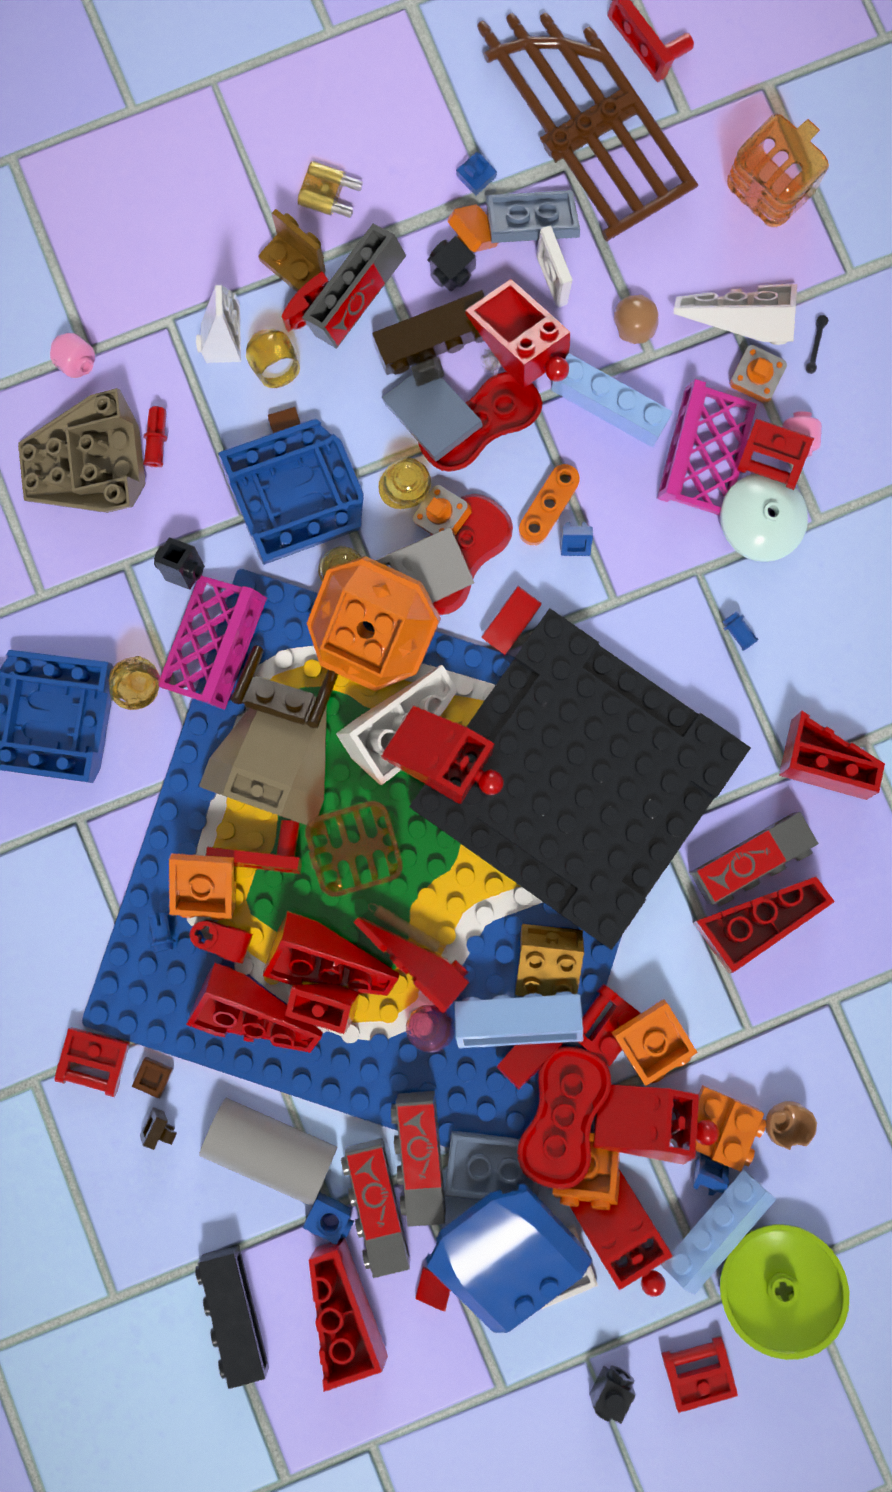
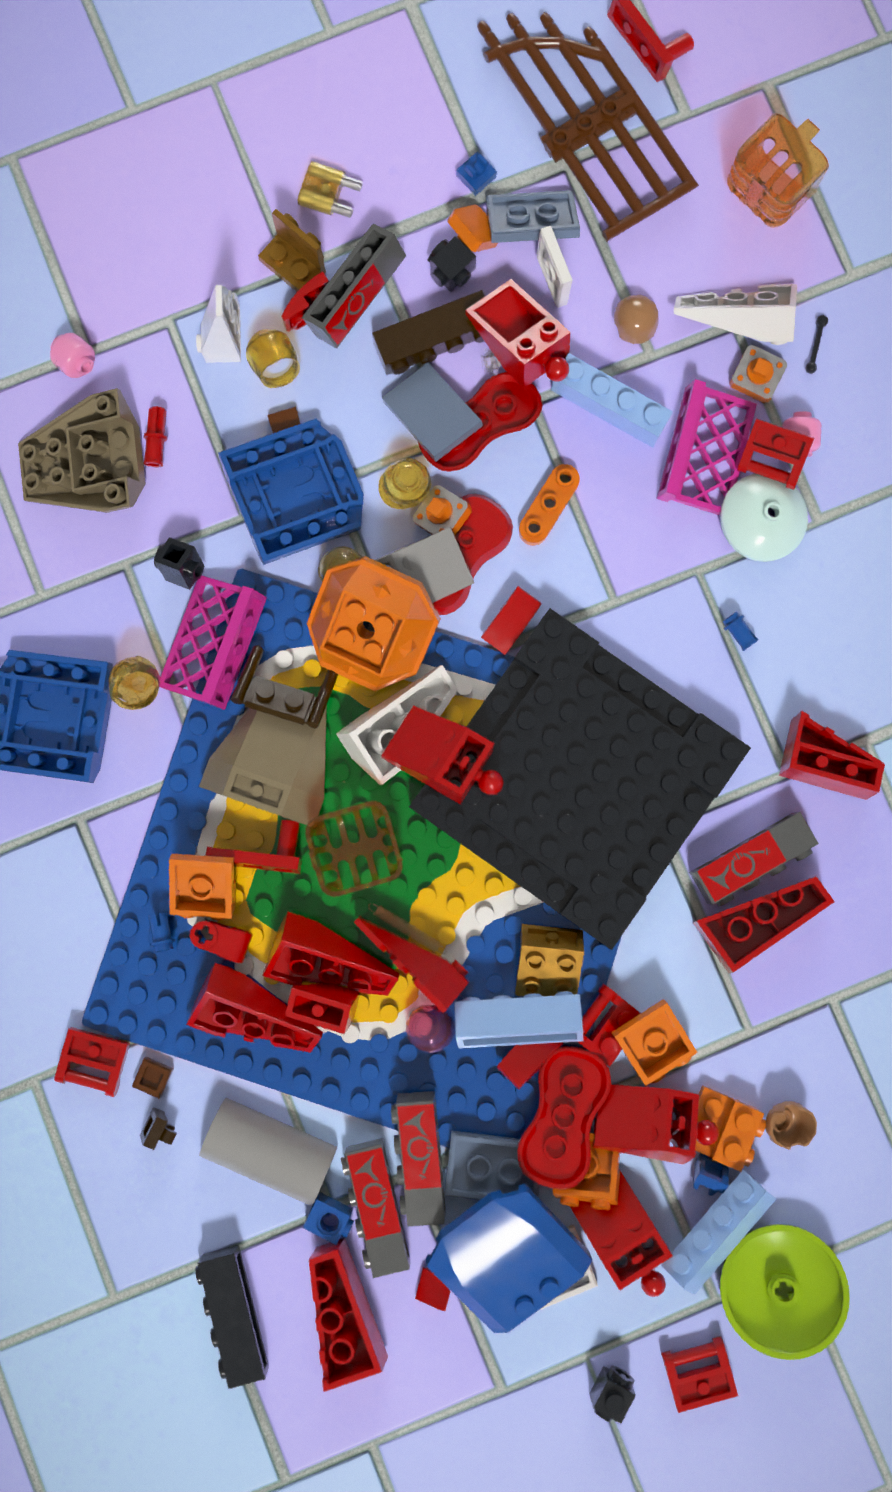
clear smoke slope [410,356,444,386] -> none
blue tile [560,522,593,556] -> none

